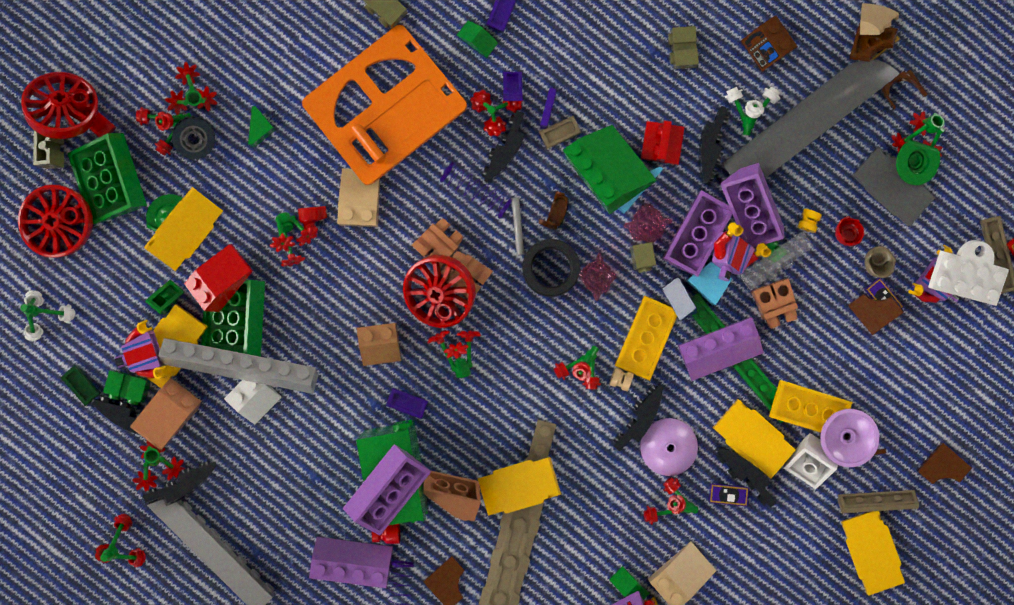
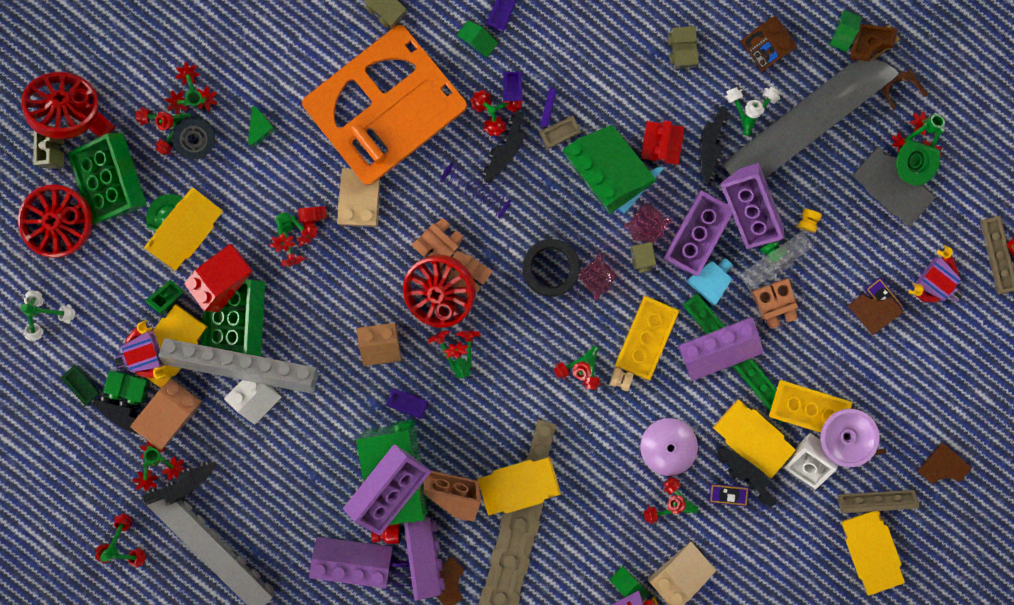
light grey bar [511,197,524,255] -> none
reddish brown helmet [539,191,569,231] -> none
black slope [613,384,663,452] -> none
slope [662,277,697,321] -> none
torso [712,223,771,281] -> none
red hair [835,216,864,246] -> none
tan slope [860,3,899,35] -> none
dark tan hair [864,246,896,278] -> none
white plate [928,240,1009,306] -> none
none -> medium lavender slope [404,516,445,601]
none -> green slope [829,10,861,52]

